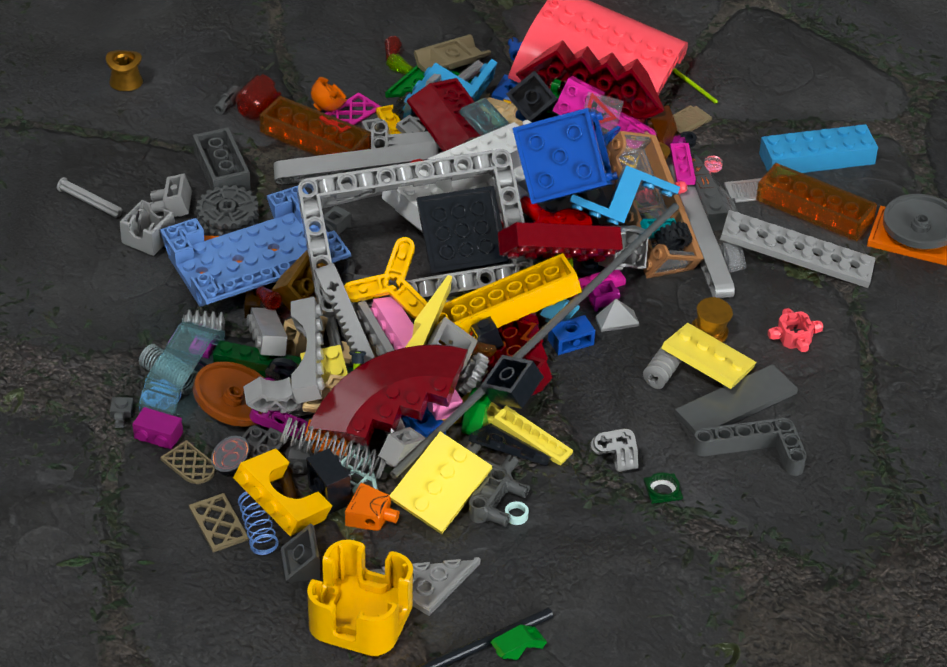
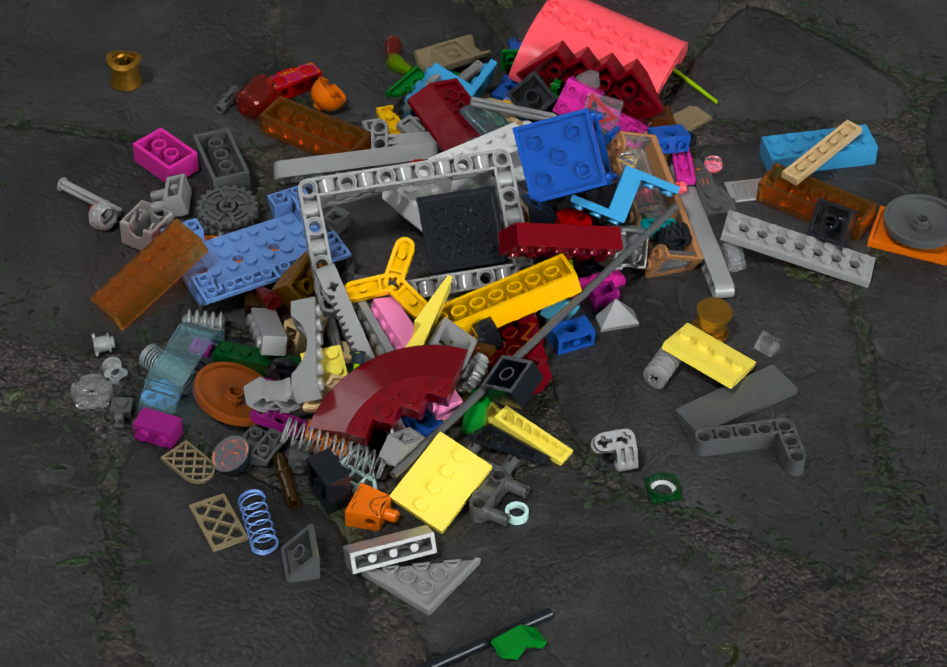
yellow arch [233,448,332,536] -> none
yellow piece [307,540,413,656] -> none
dark pink window [320,92,381,133] -> none
coral piece [767,308,823,352] -> none
none -> clear plate [71,374,113,409]
none -> light grey piece [88,200,118,231]
none -> clear orange brick [89,218,209,331]
none -> light grey brick [91,333,115,358]
none -> light grey brick [102,356,128,384]
none -> dark pink brick [132,128,199,183]
none -> red piece [265,62,322,104]
none -> light grey brick [343,525,437,574]
none -> light grey axle [470,97,557,121]
none -> green slope [500,49,519,70]
none -> black slope [520,194,558,224]
none -> clear slope [576,70,600,88]
none -> blue brick [647,124,691,154]
none -> clear slope [754,330,780,357]
none -> tan plate [781,120,862,186]
none -> black brick [806,198,860,248]

